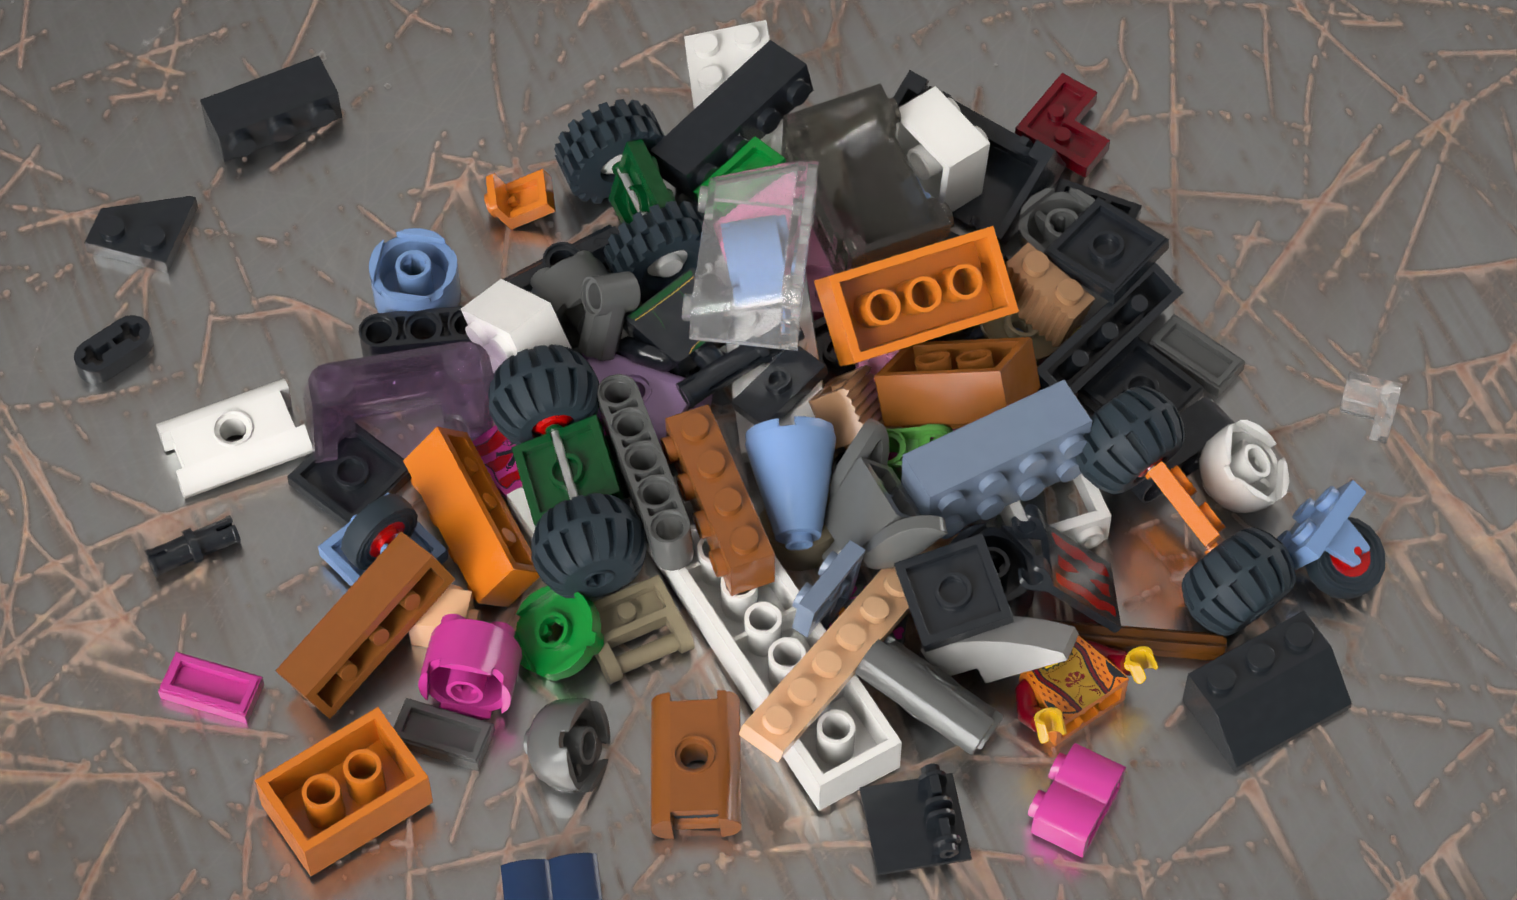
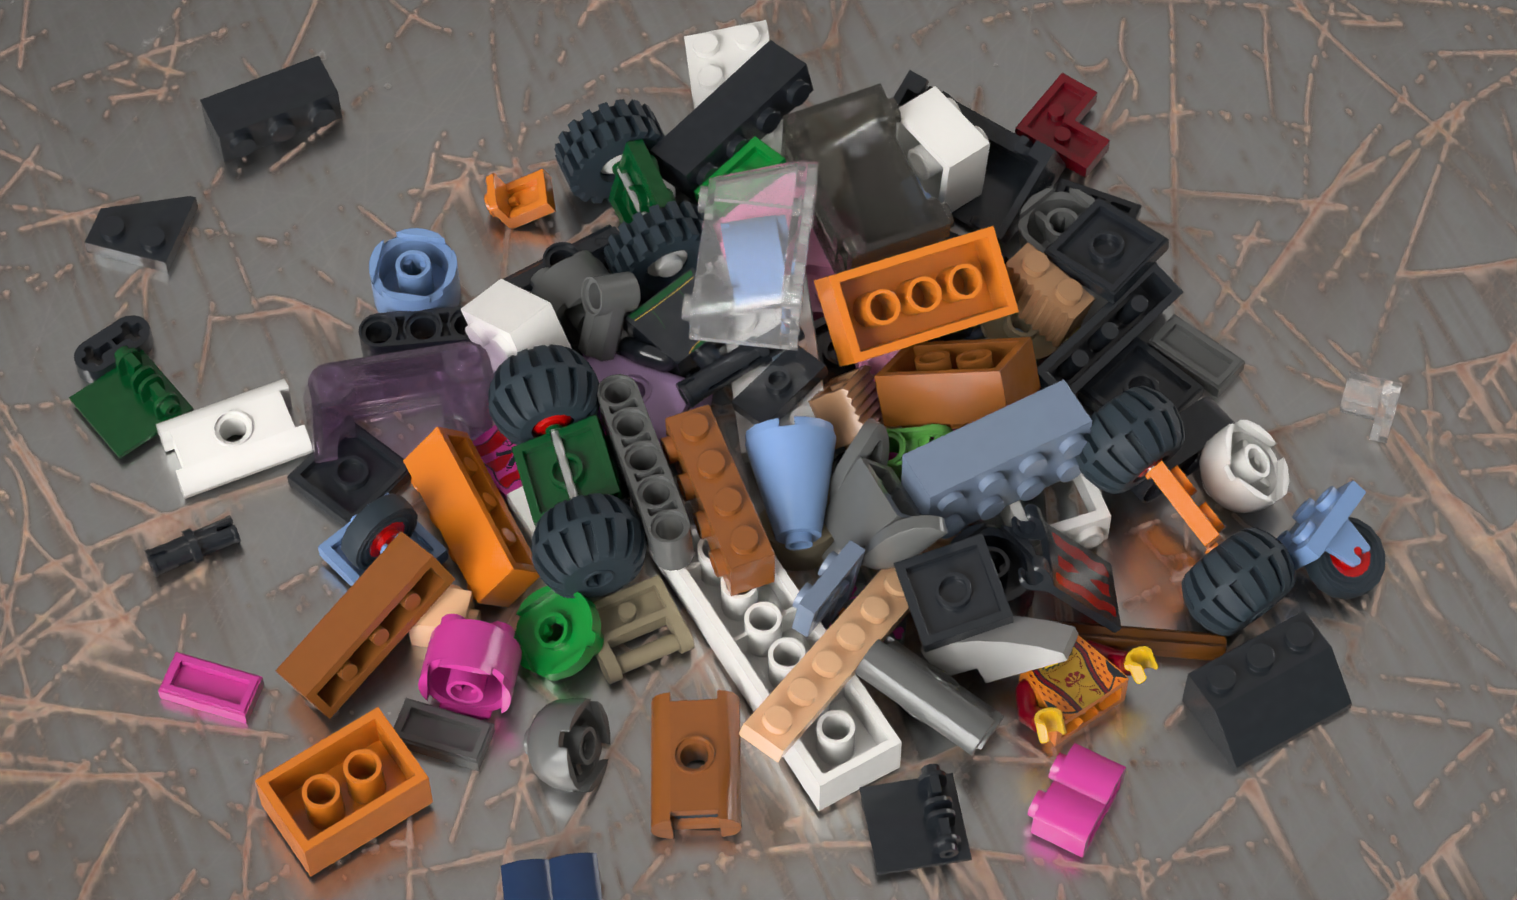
none -> dark green hinge [69,345,194,458]

